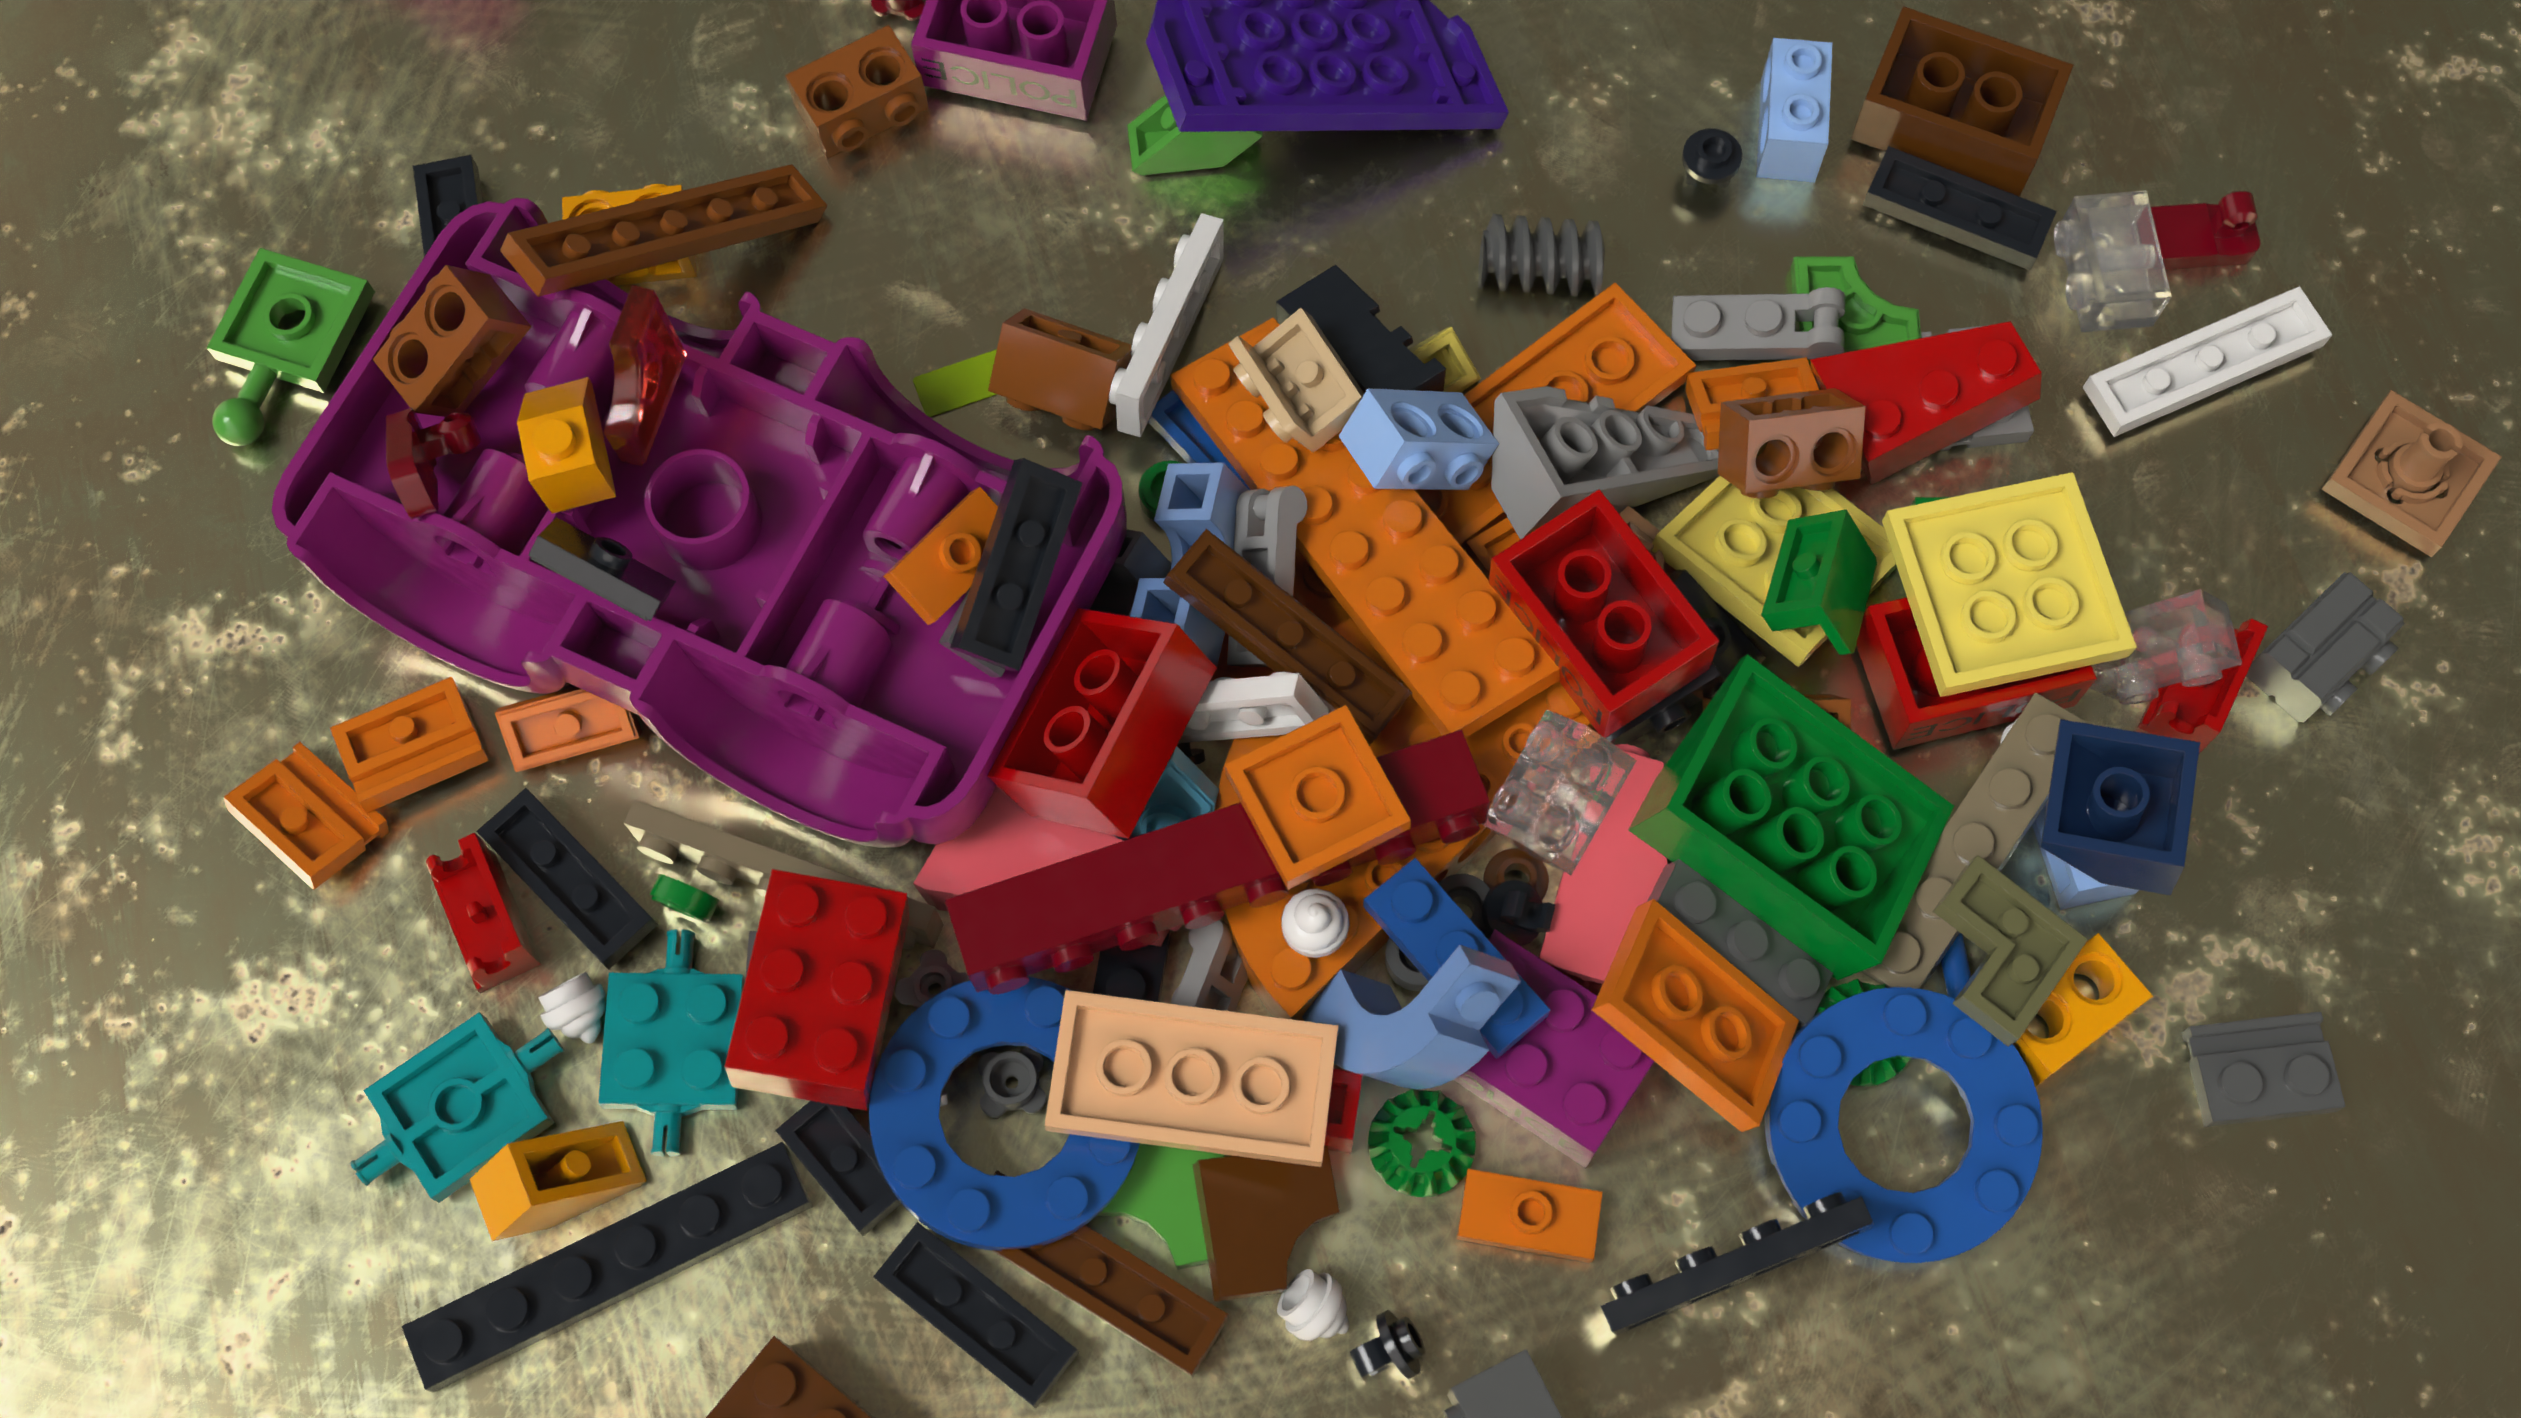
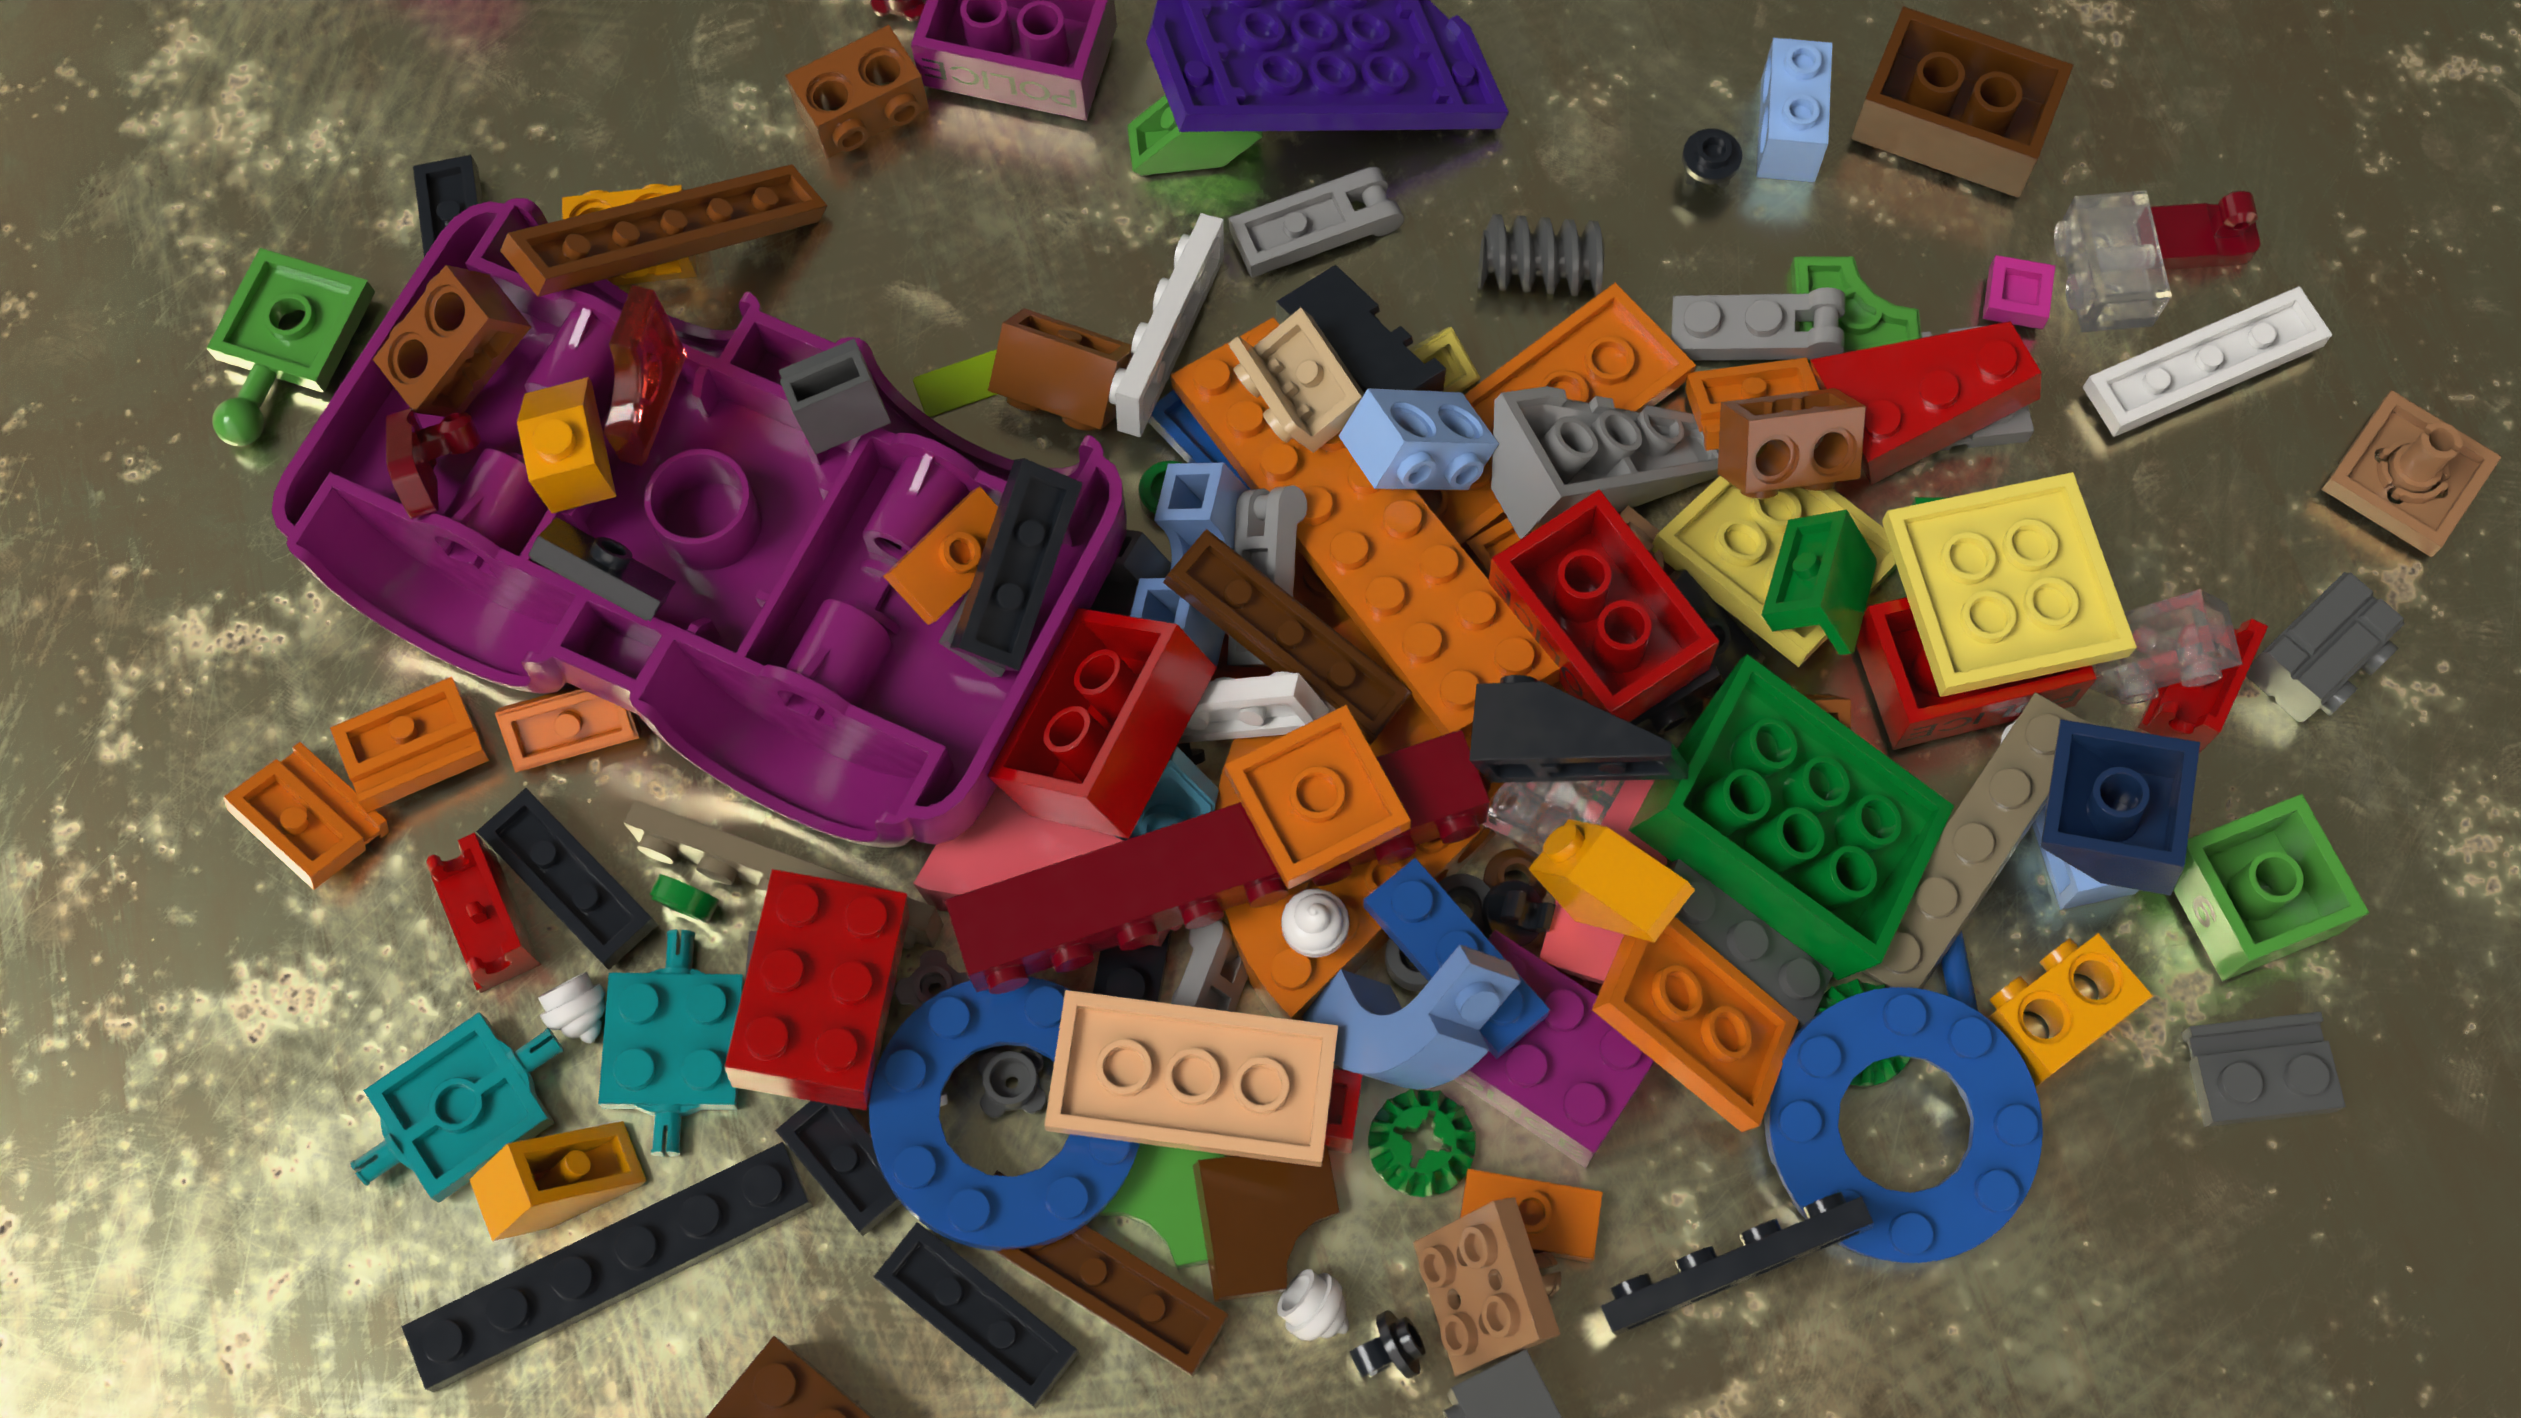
black plate [1863,146,2057,271] -> none
olive plate [1933,855,2088,1047] -> none
none -> dark grey piece [779,338,891,455]
none -> light grey plate [1229,167,1405,278]
none -> medium nougat plate [1413,1197,1562,1376]
none -> black slope [1469,675,1689,783]
none -> light orange slope [1528,819,1695,942]
none -> dark pink plate [1982,255,2056,329]
none -> bright green brick [2173,794,2369,982]

